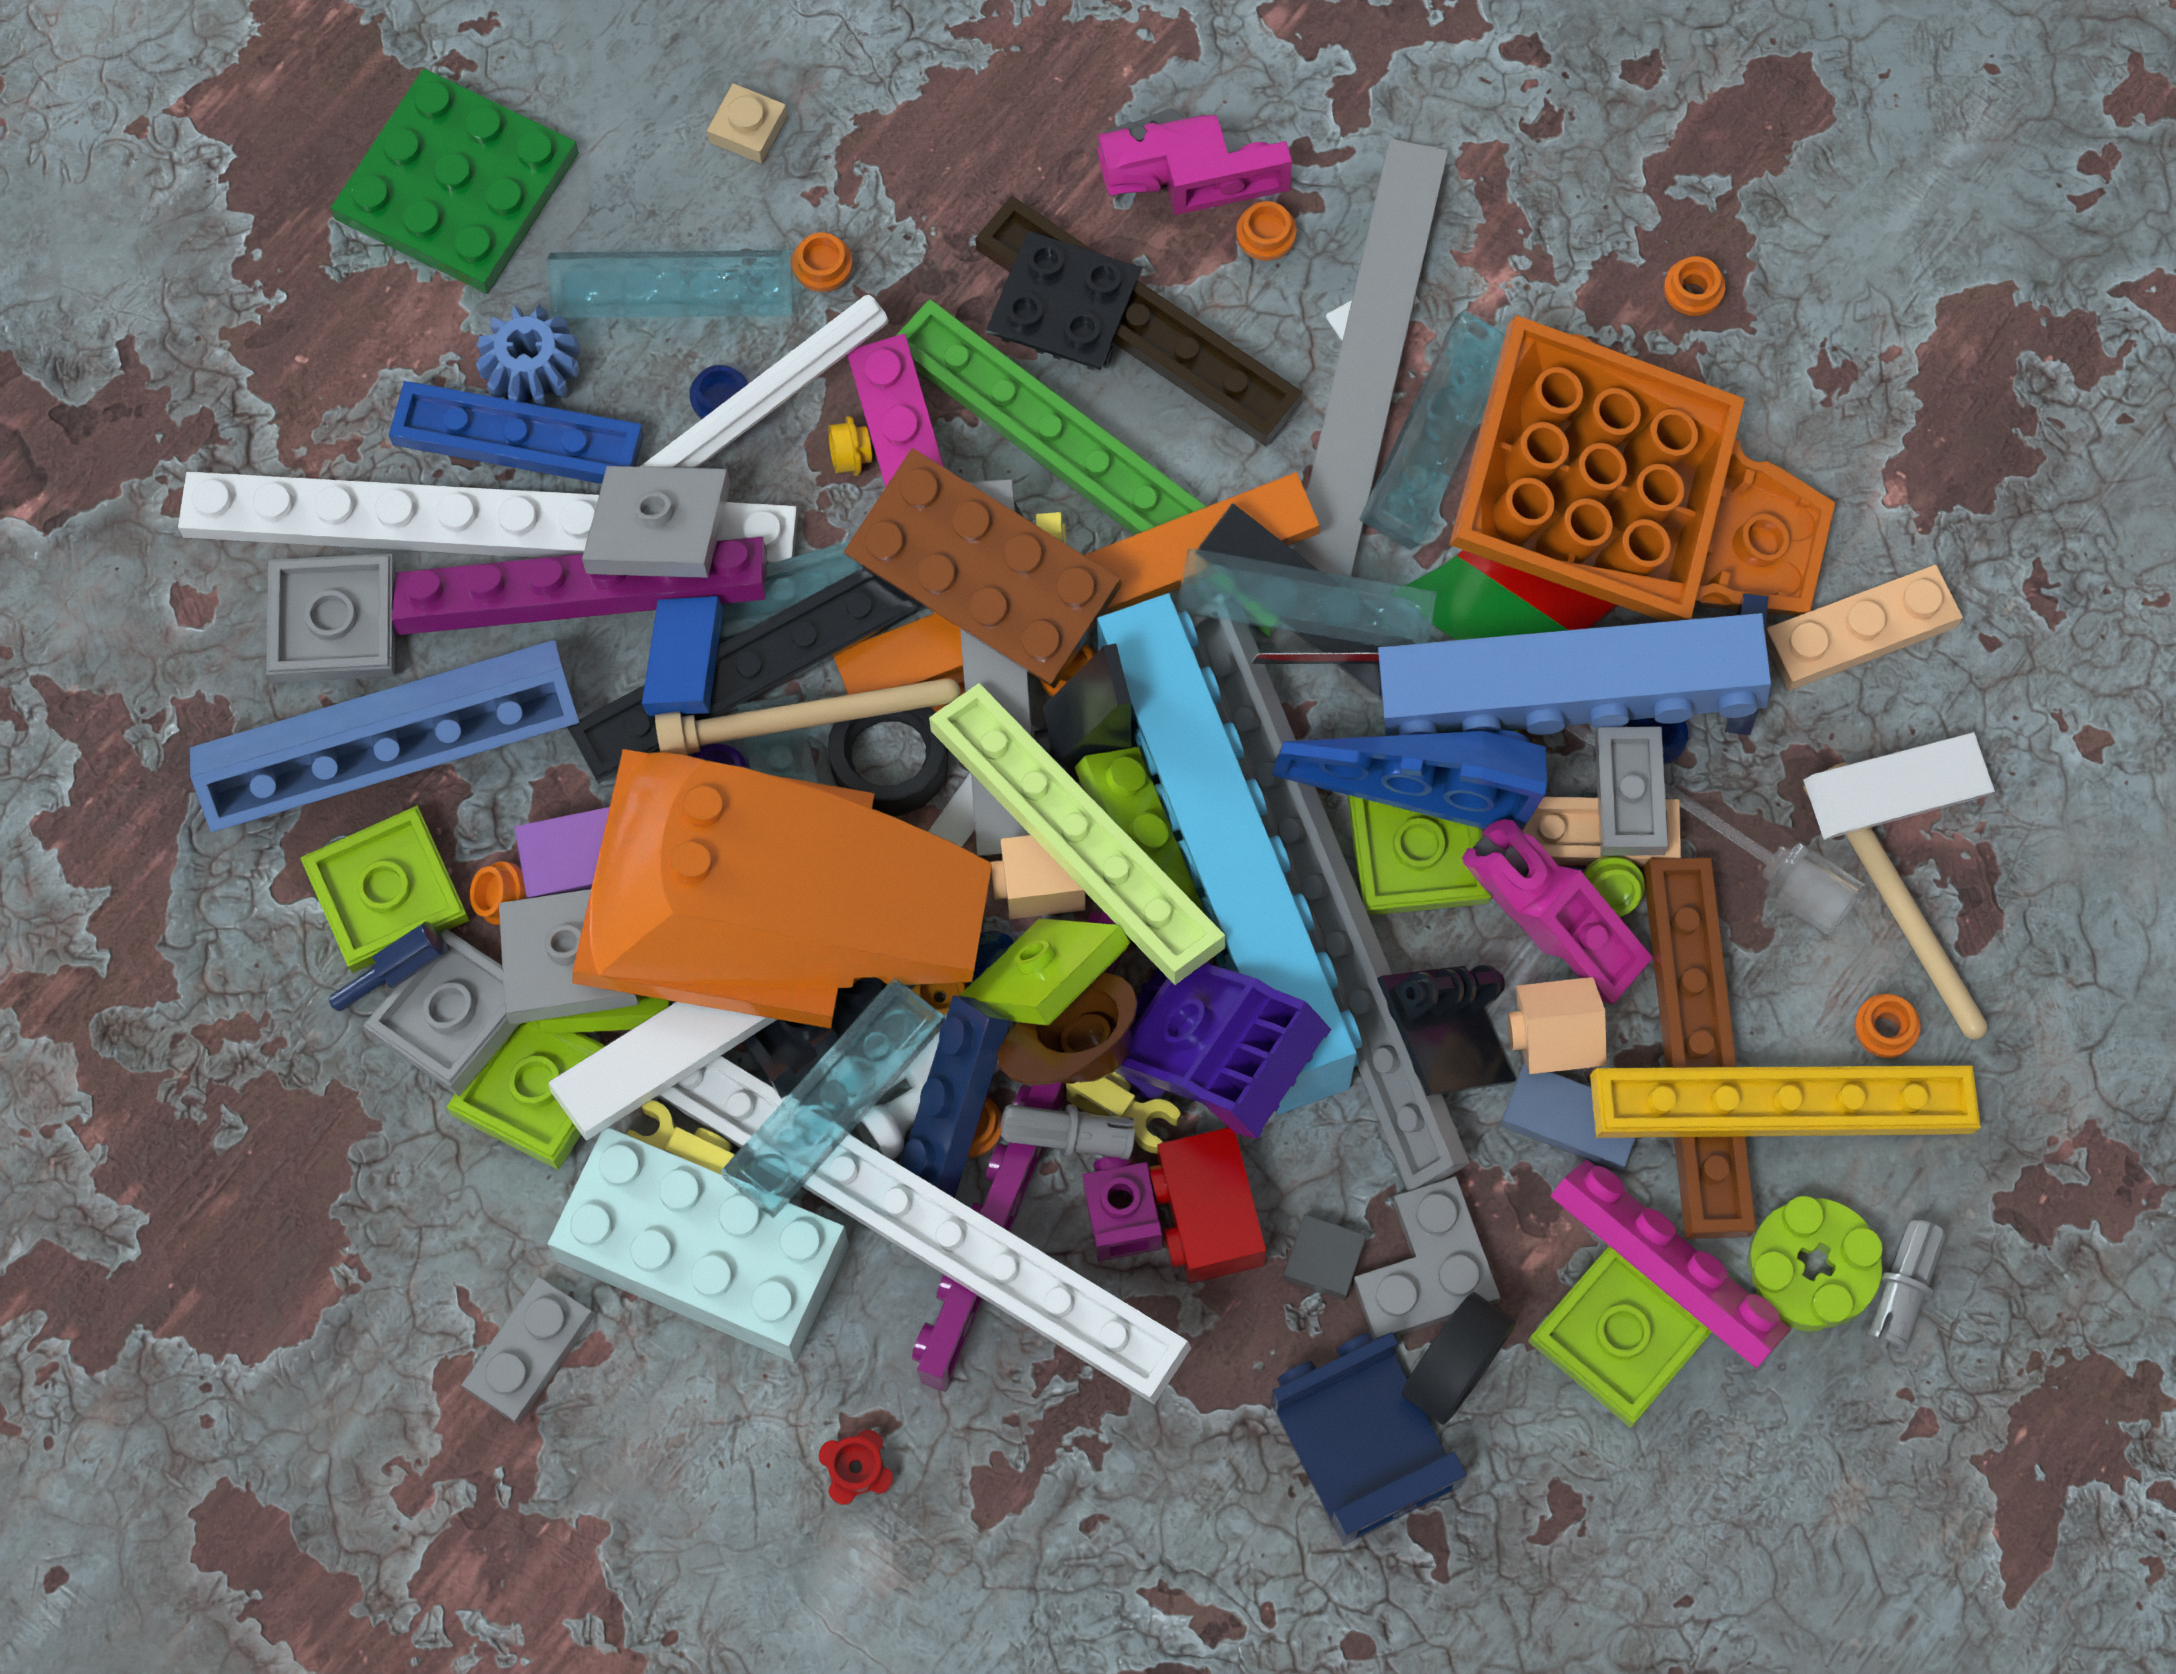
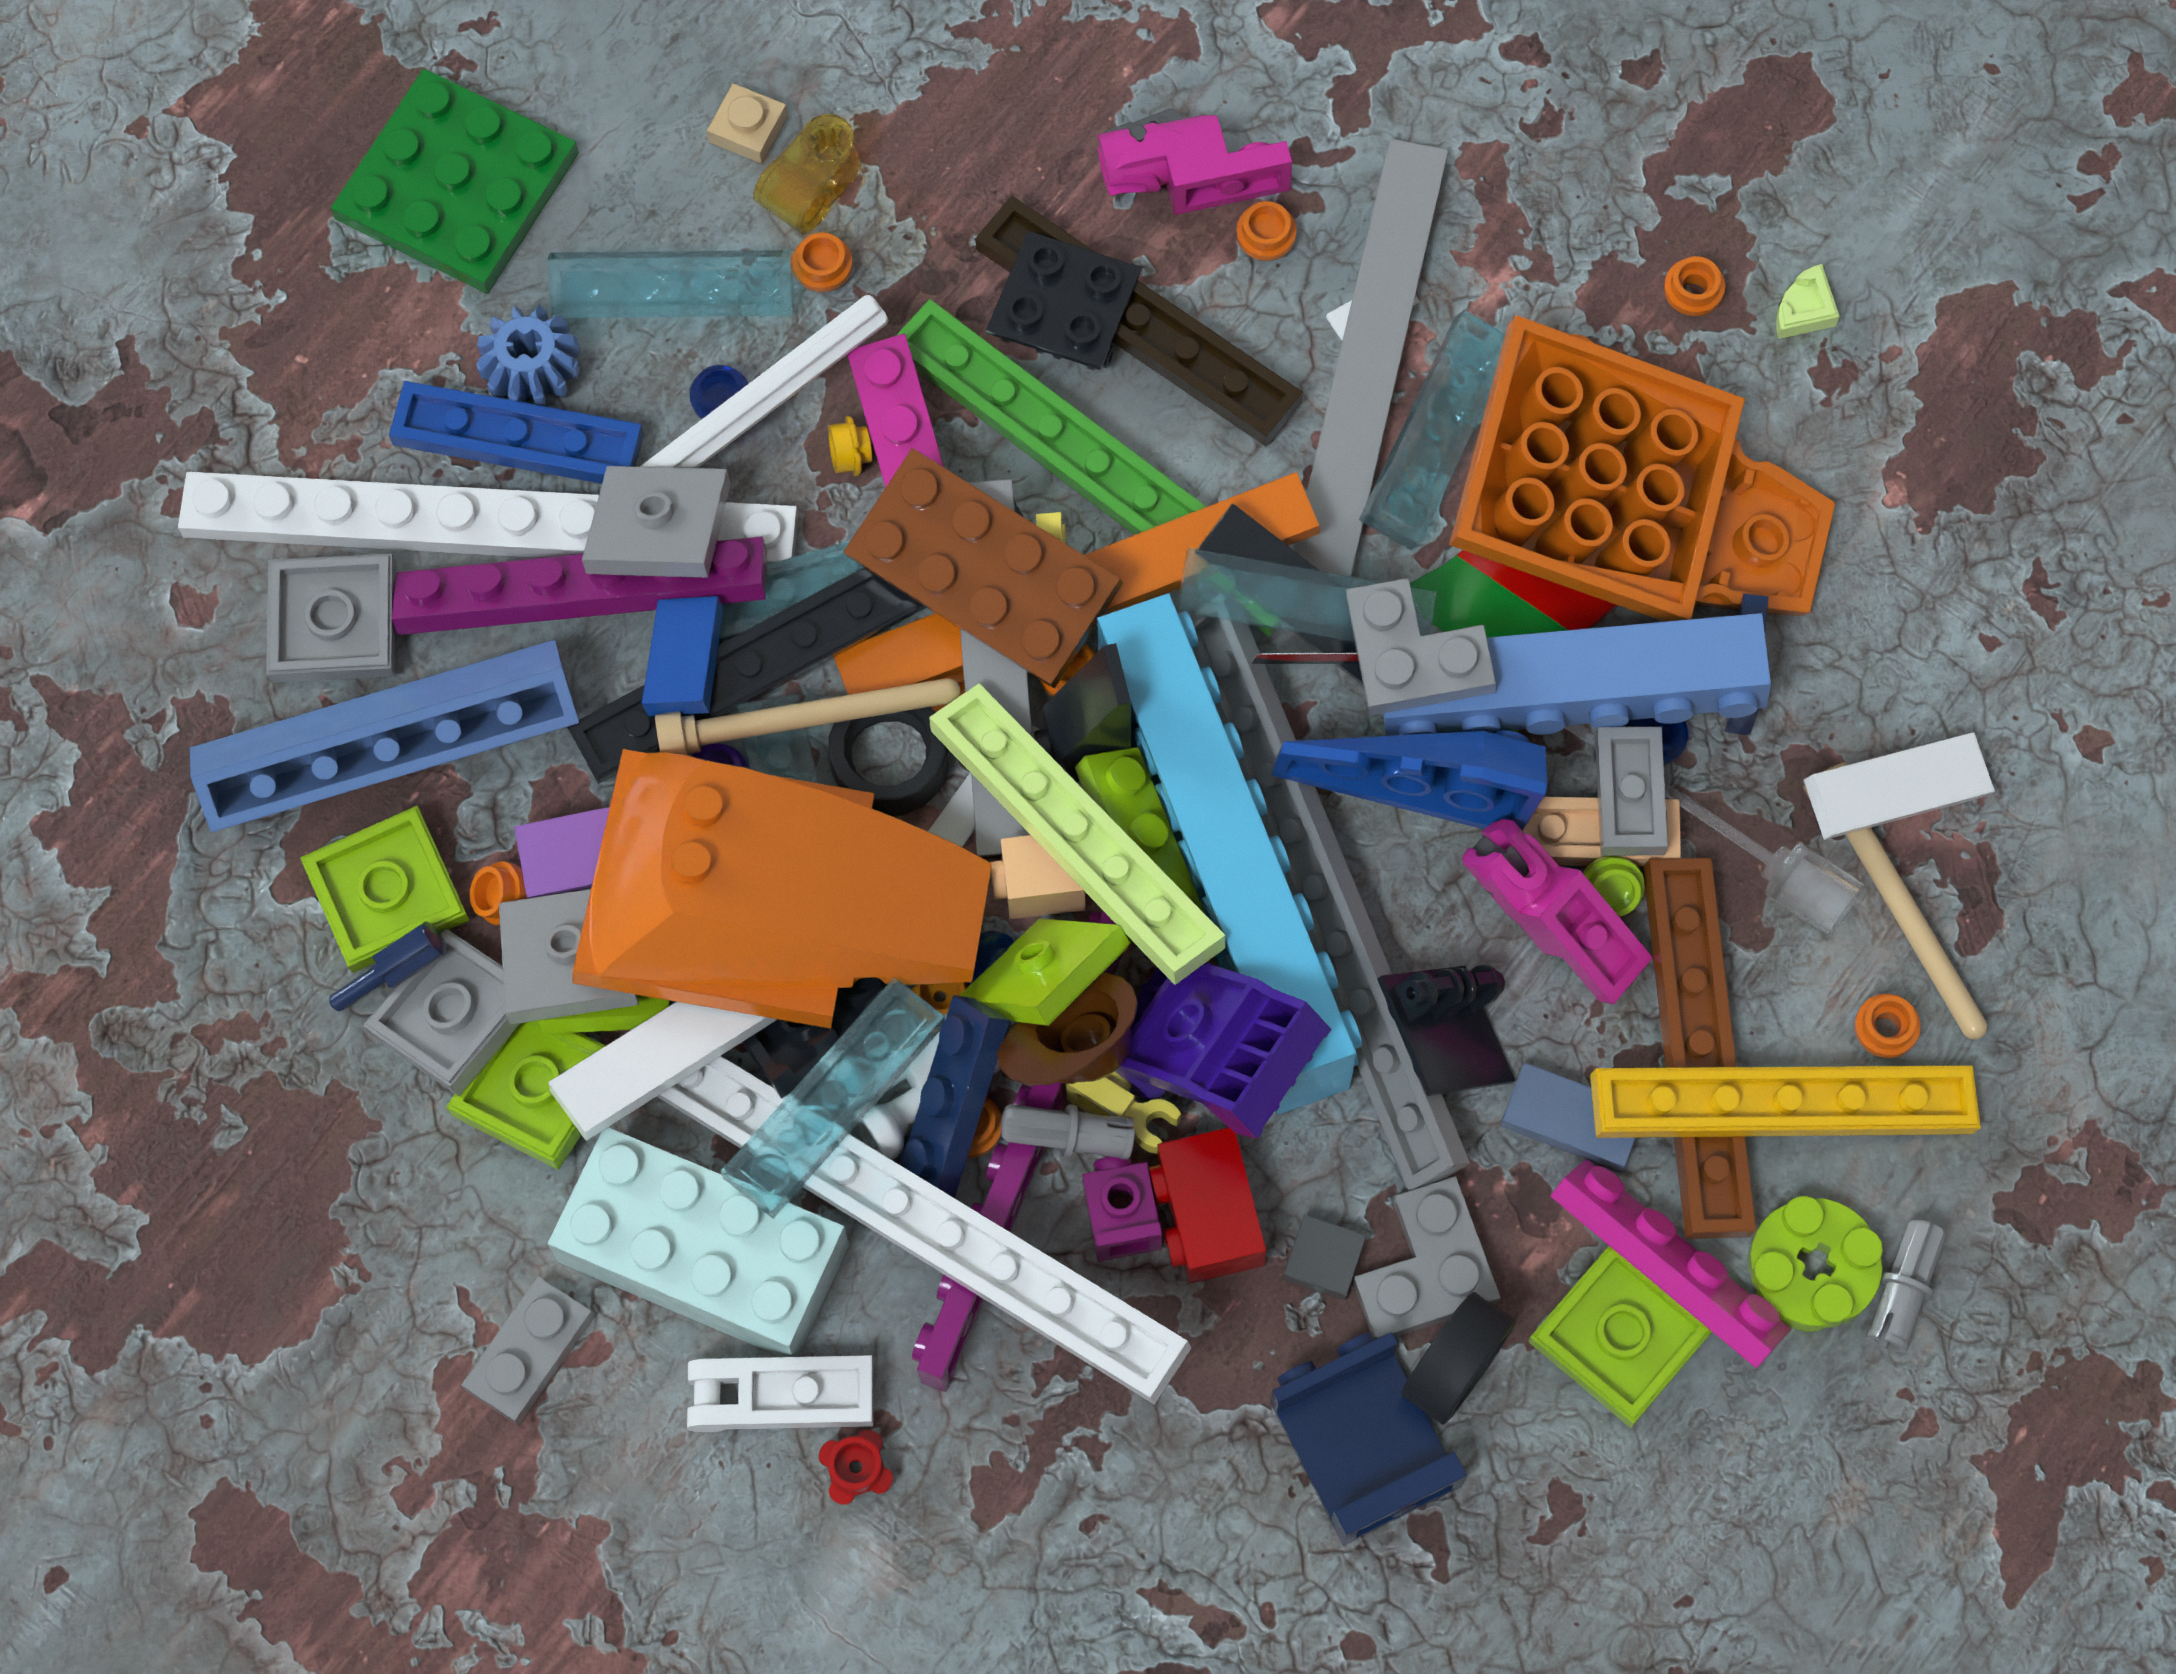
light yellow plate [626,1100,740,1181] -> none
lime plate [1347,795,1491,916] -> none
light nougat brick [1507,977,1607,1074] -> none
light nougat plate [1765,564,1963,691] -> none
none -> white plate [687,1355,873,1432]
none -> clear yellow piece [753,114,860,235]
none -> light grey plate [1346,578,1496,716]
none -> yellowish green tile [1776,264,1840,339]

